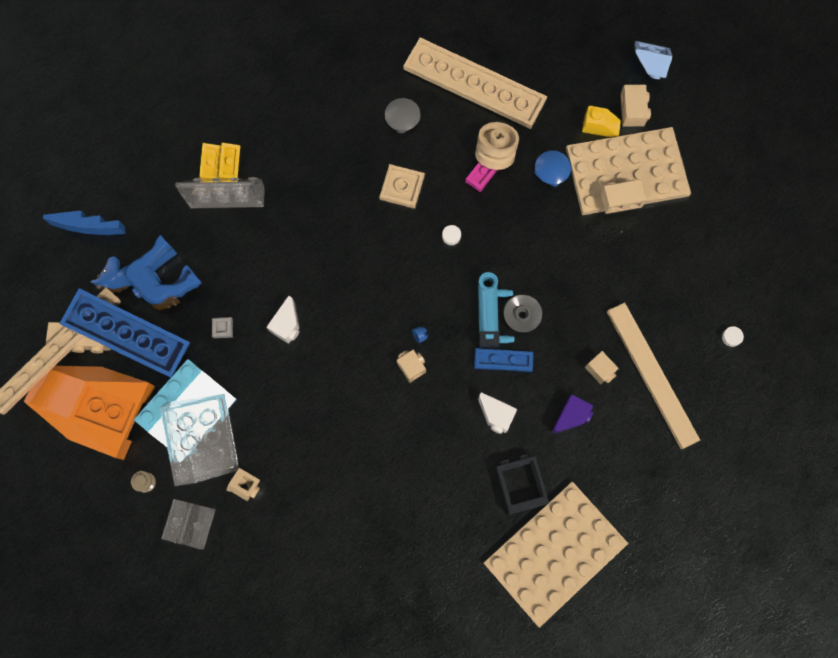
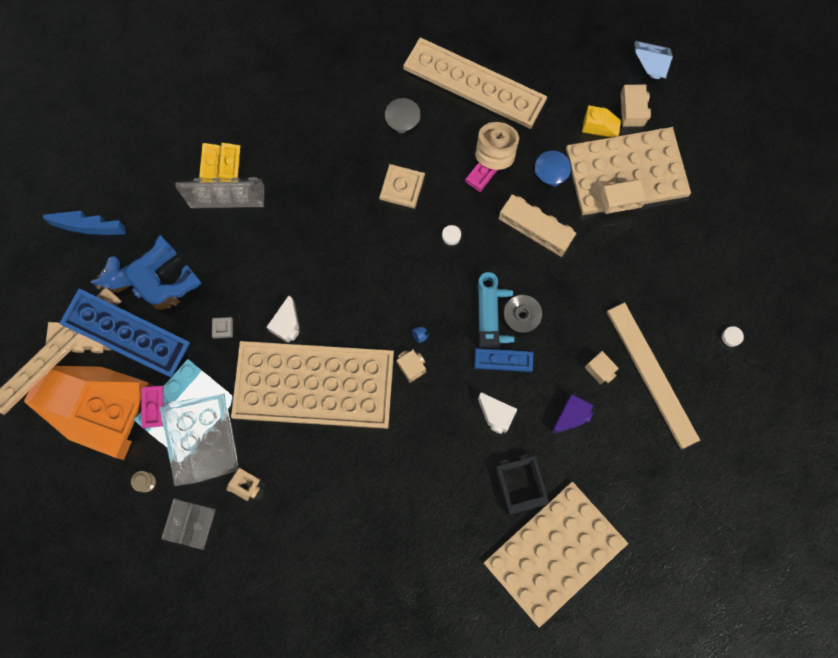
none -> dark pink plate [142,386,164,429]
none -> tan plate [231,341,394,429]
none -> tan brick [499,195,576,257]

